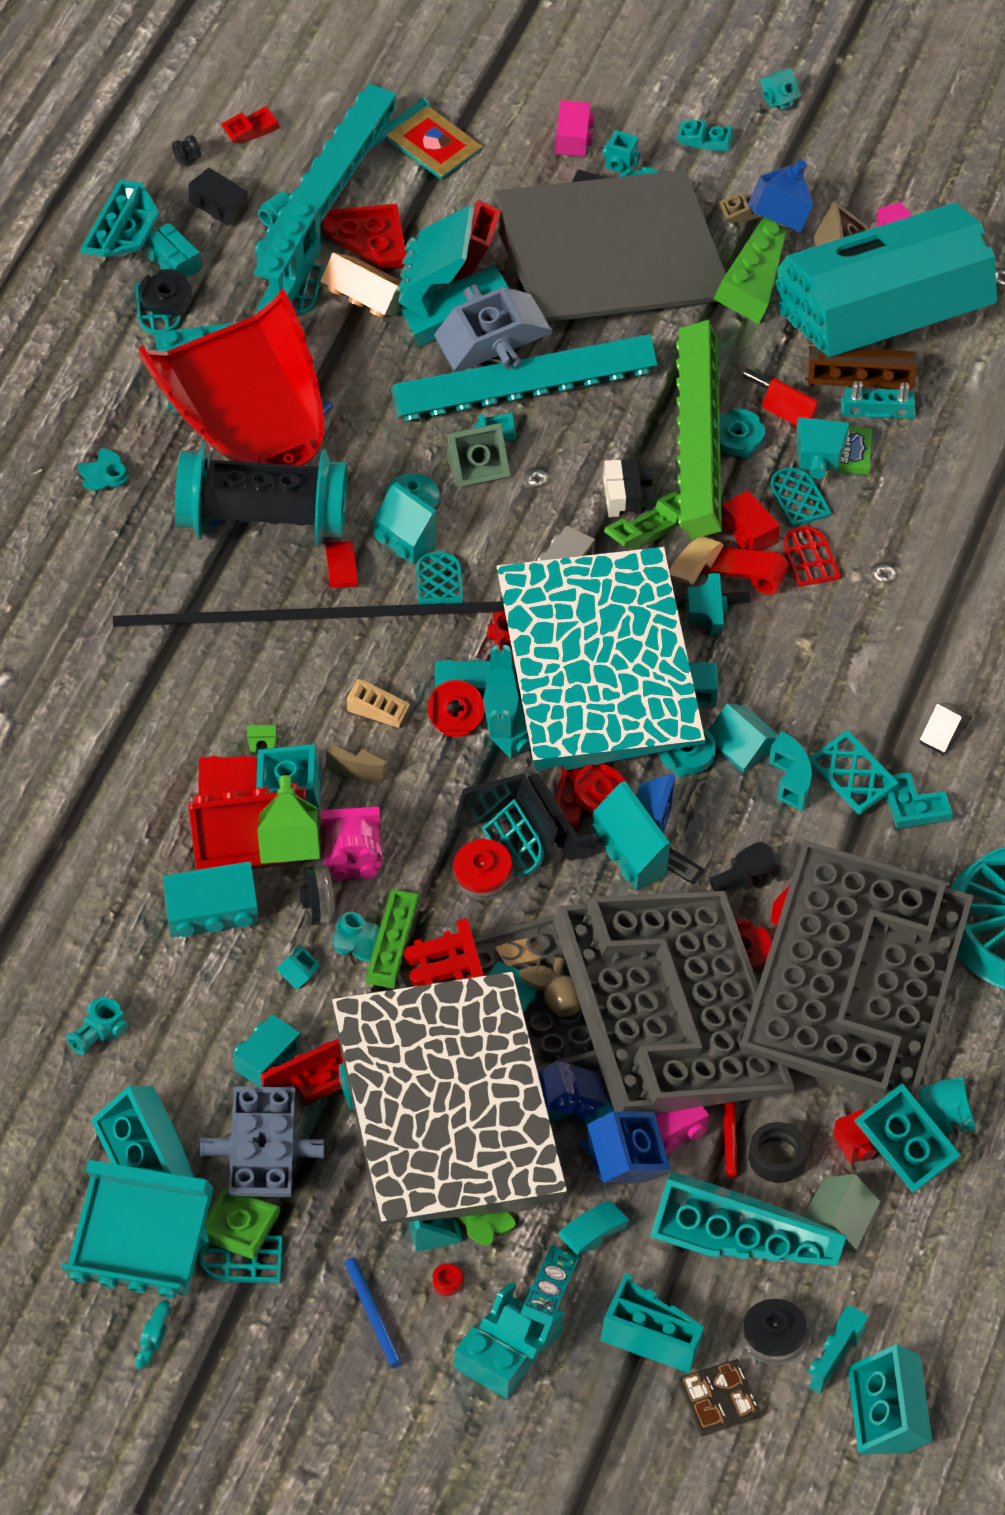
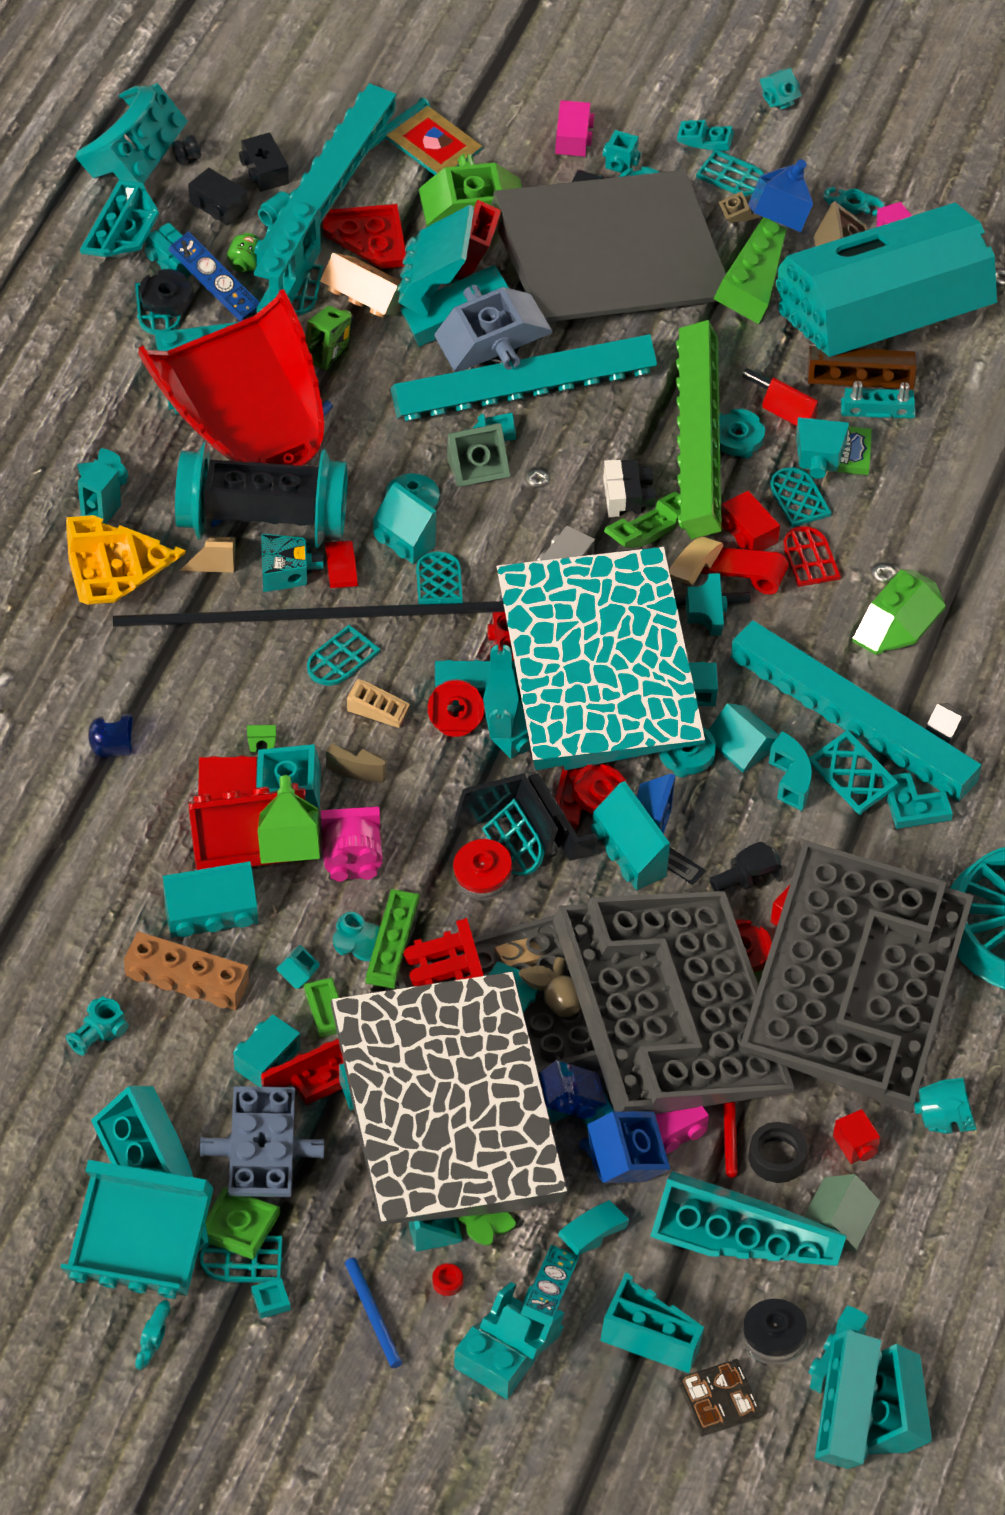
red slope [221,106,280,143] -> none
piece [300,865,335,926] -> none
teal slope [855,1083,961,1193] -> none
none -> yellow wedge [66,515,186,605]
none -> teal piece [76,83,188,184]
none -> teal brick [78,460,122,524]
none -> clear blue helmet [88,714,133,757]
none -> medium nougat brick [124,931,249,1010]
none -> blue tile [169,231,260,321]
none -> tan slope [179,536,236,573]
none -> bright green head [226,233,260,273]
none -> black brick [239,132,289,192]
none -> teal plate [251,1278,291,1319]
none -> teal torso [261,534,323,592]
none -> bright green tile [304,977,339,1038]
none -> bright green torso [306,306,354,370]
none -> teal window [307,625,381,686]
none -> bright green slope [419,154,522,227]
none -> teal window [696,149,764,196]
none -> teal brick [731,620,982,803]
none -> teal brick [814,1330,882,1469]
none -> teal piece [823,187,885,216]
none -> bright green wedge [853,569,946,655]

